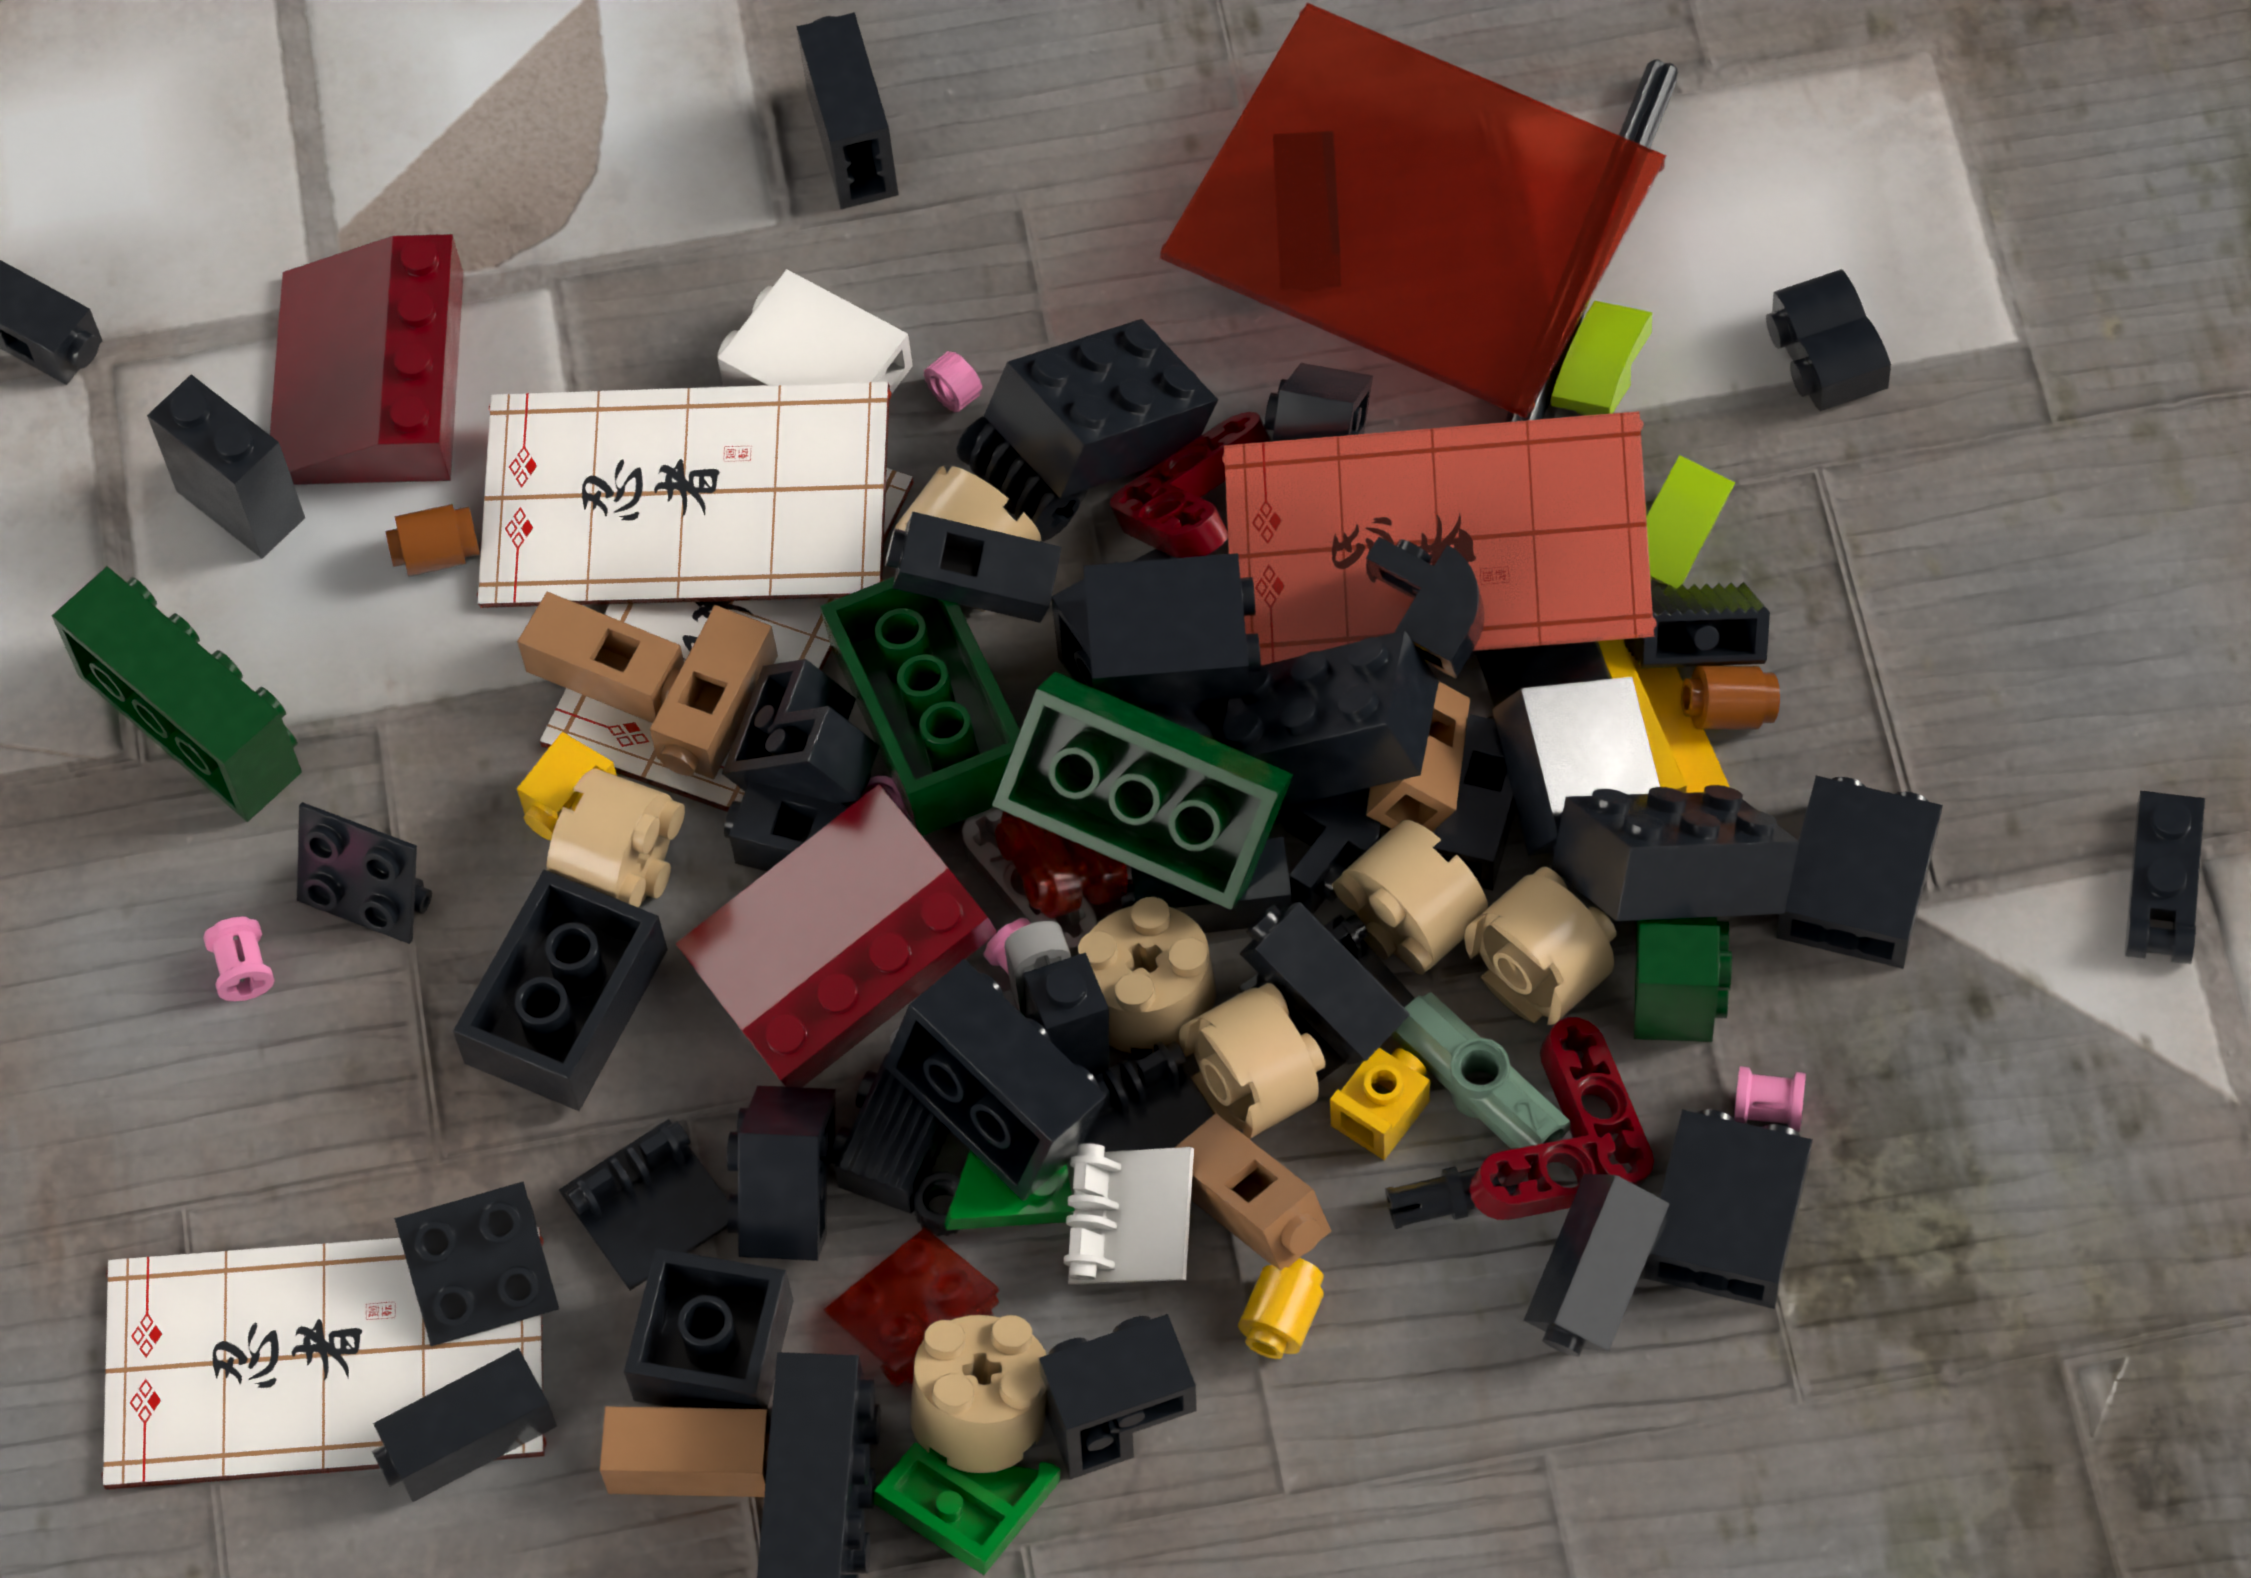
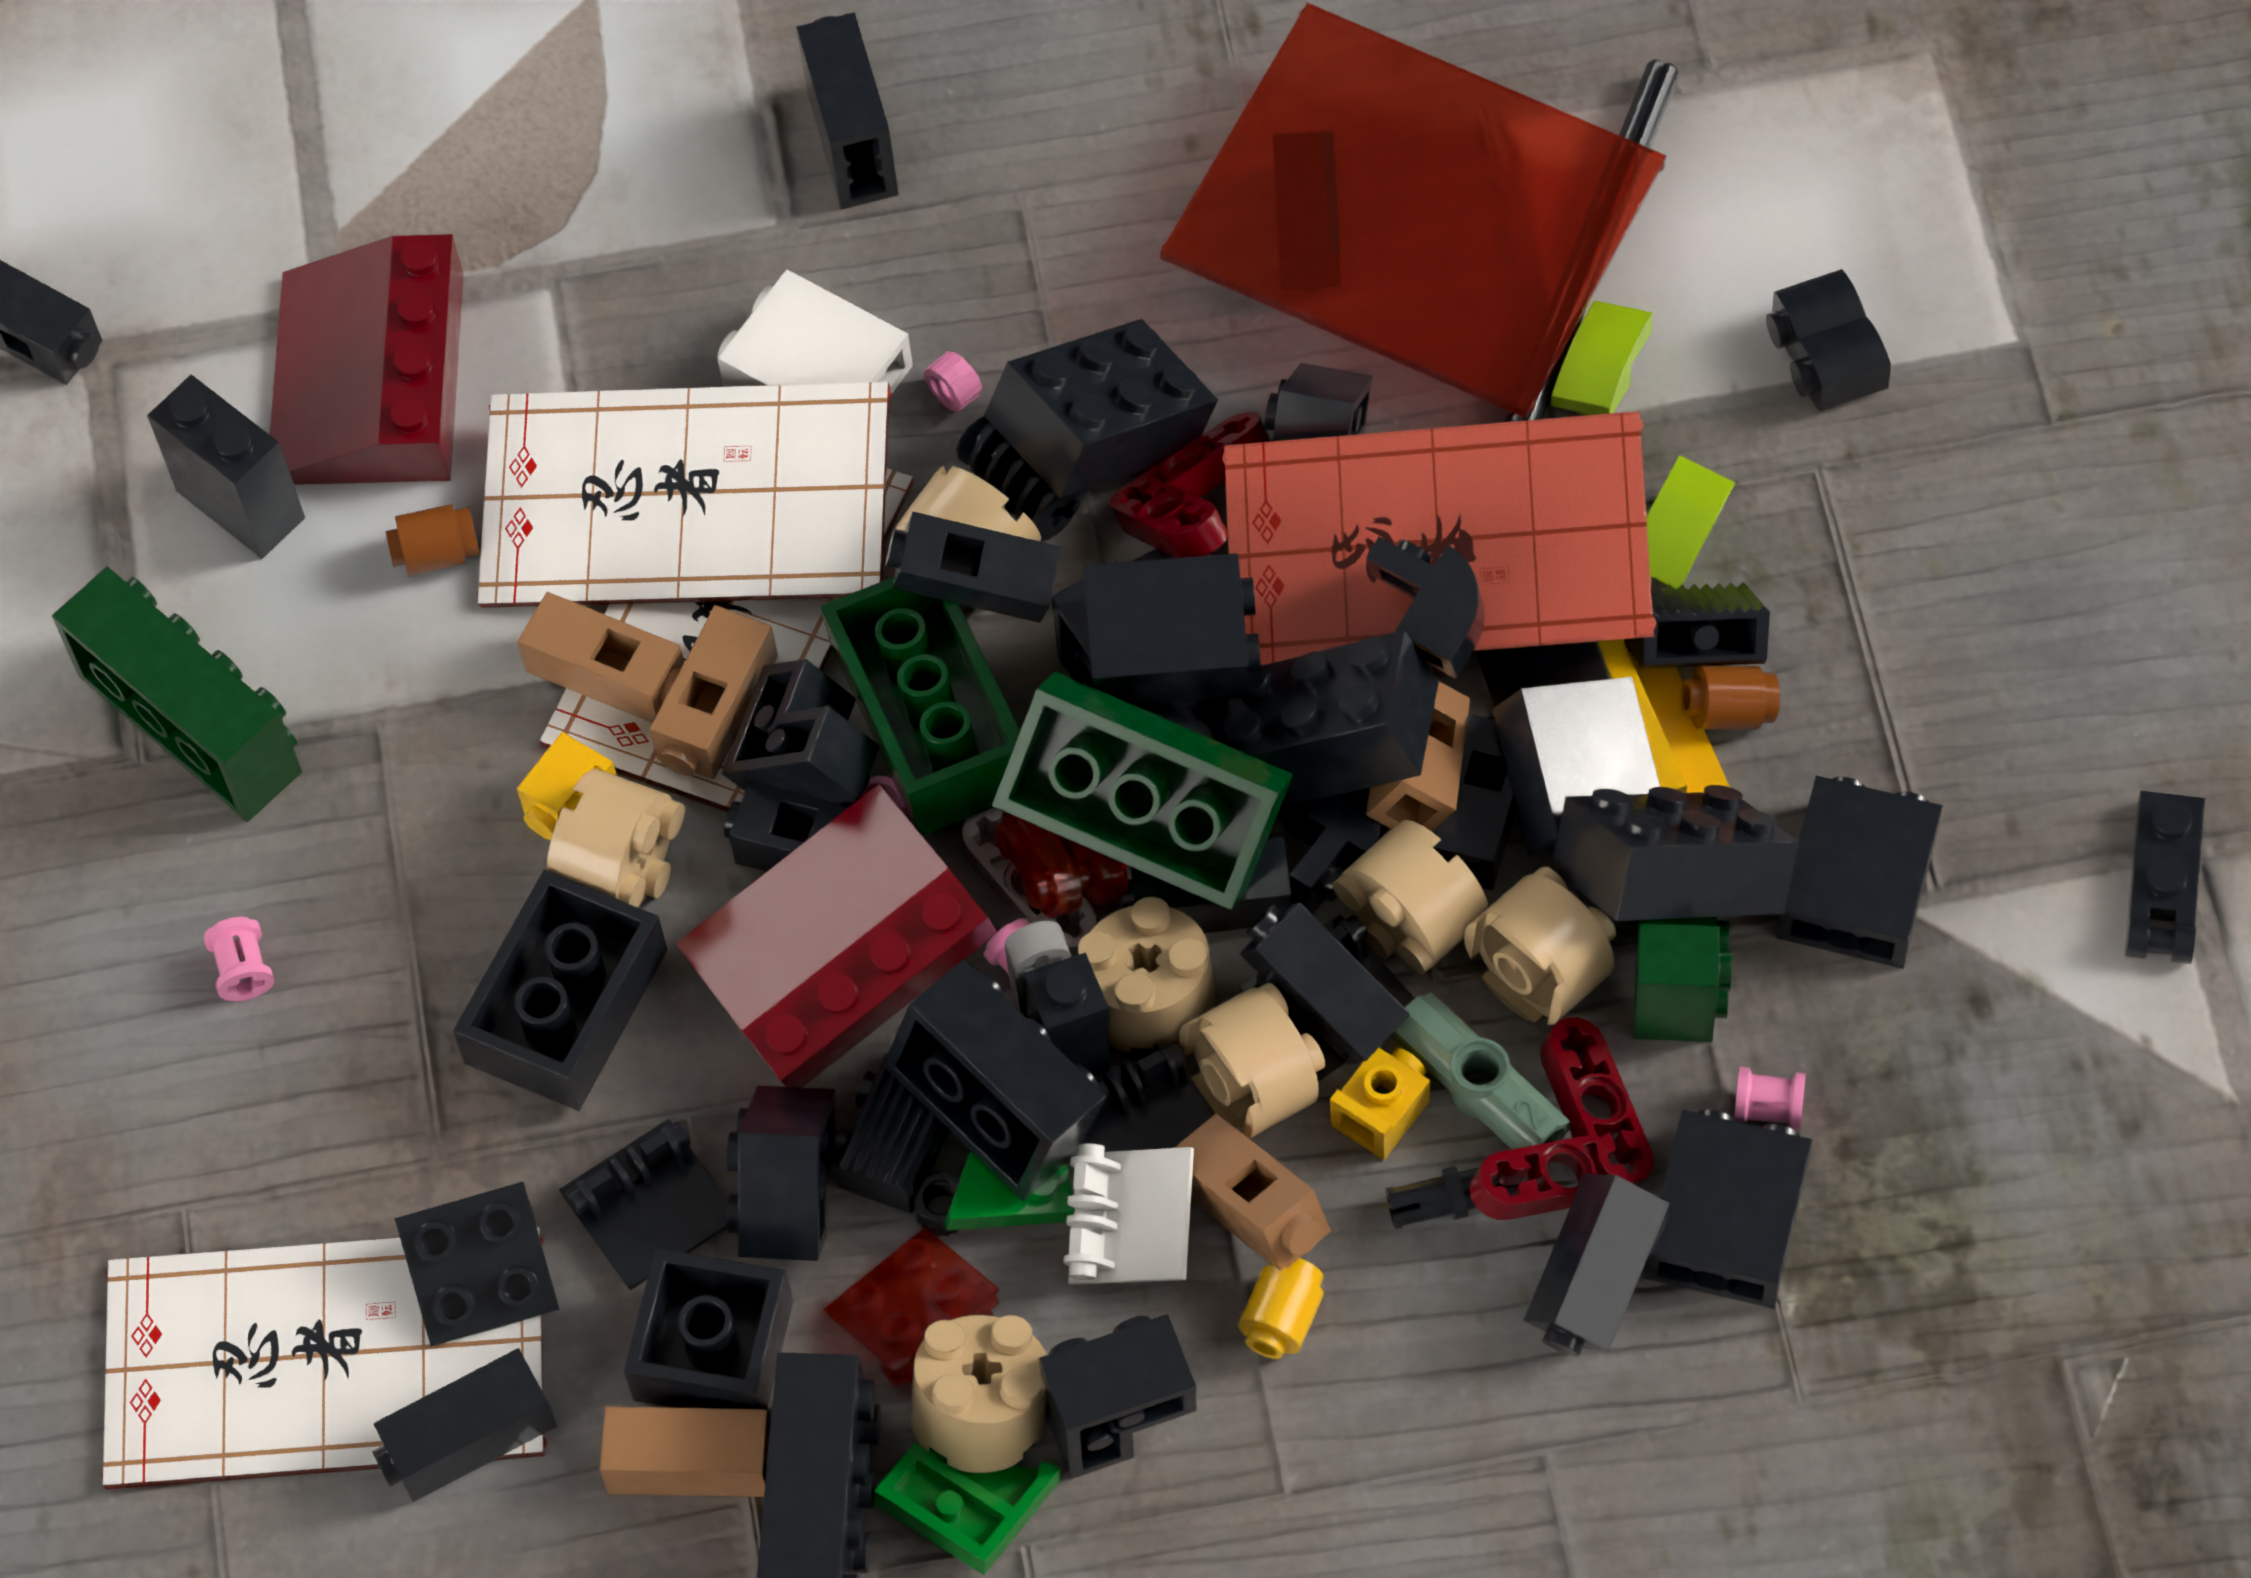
black hinge [297,802,432,944] -> none

